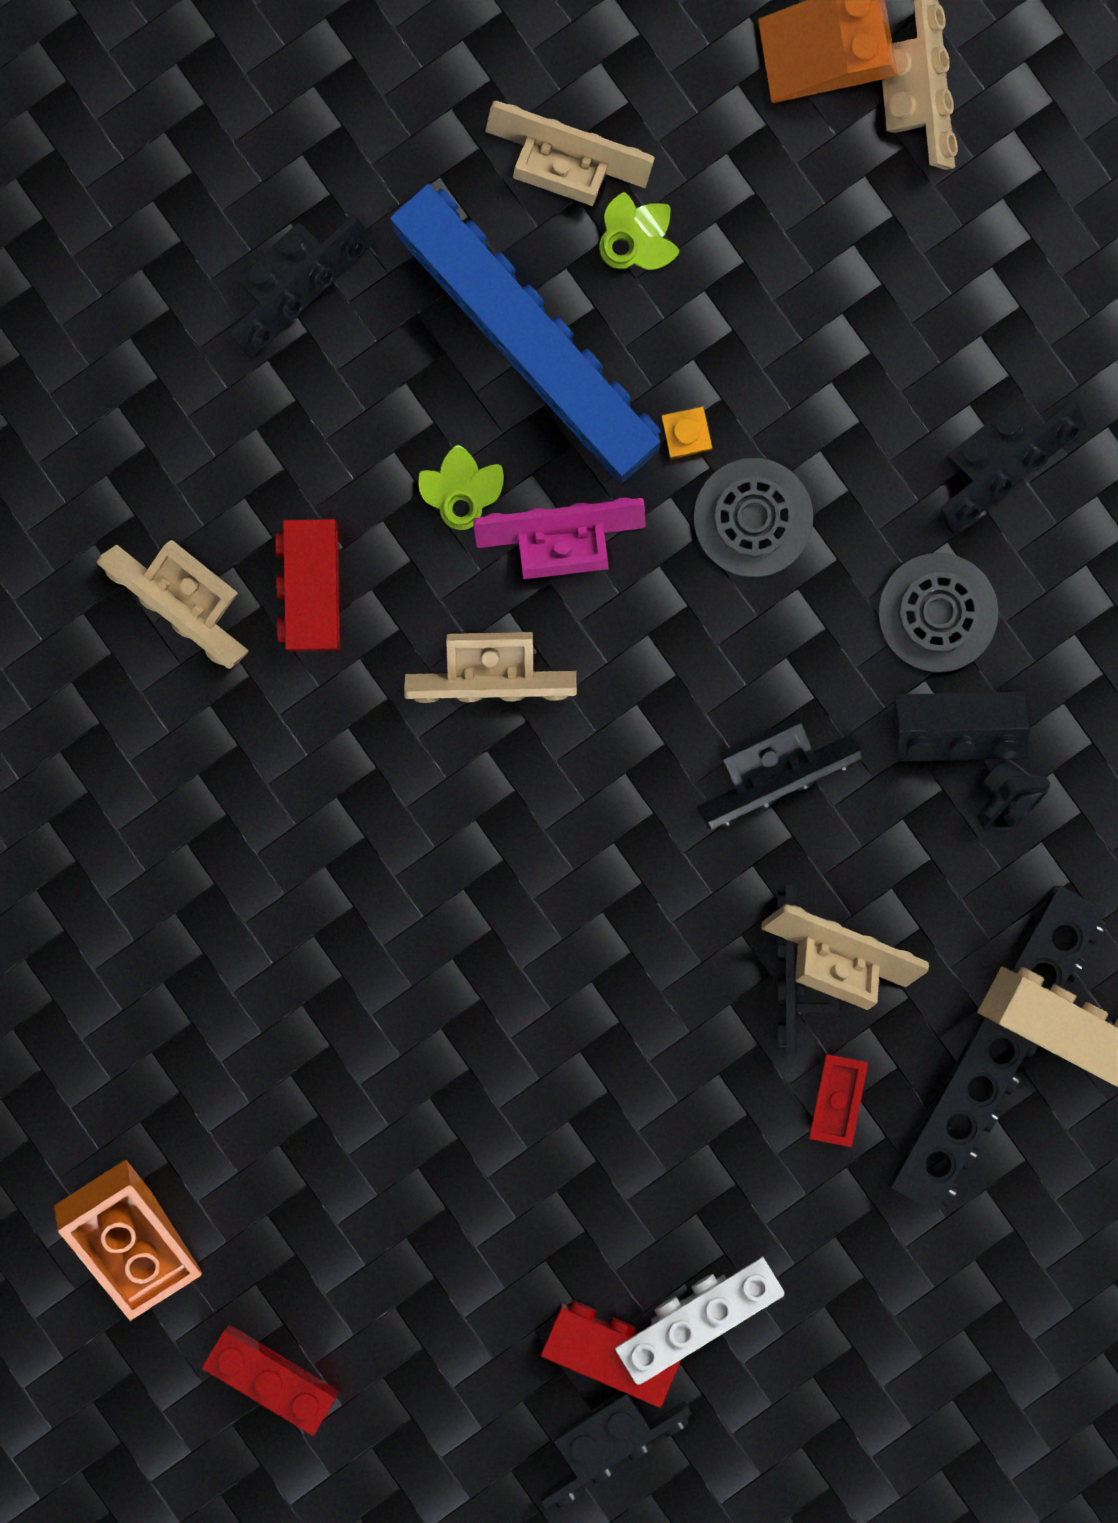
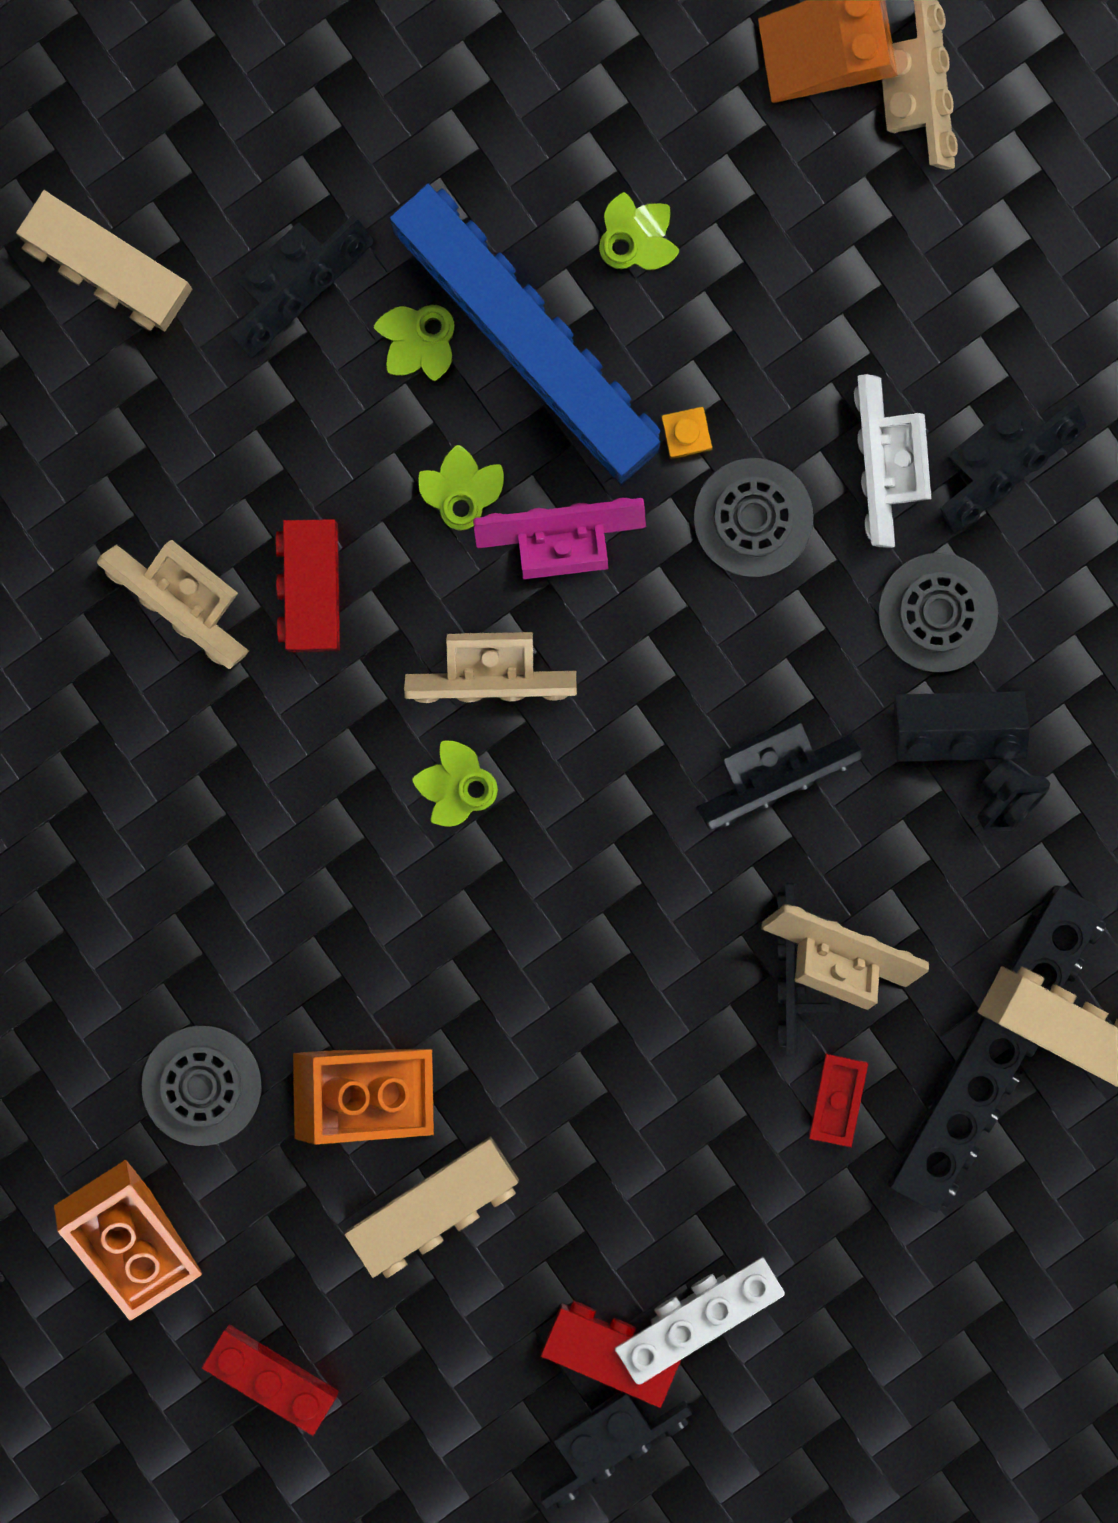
tan bracket [485,101,654,206] -> none
none -> tan brick [16,190,193,332]
none -> dark grey wheel [142,1026,262,1146]
none -> orange slope [293,1049,434,1145]
none -> tan brick [344,1136,519,1278]
none -> lime plate [374,305,454,381]
none -> lime plate [413,741,498,827]
none -> white bracket [854,374,932,548]

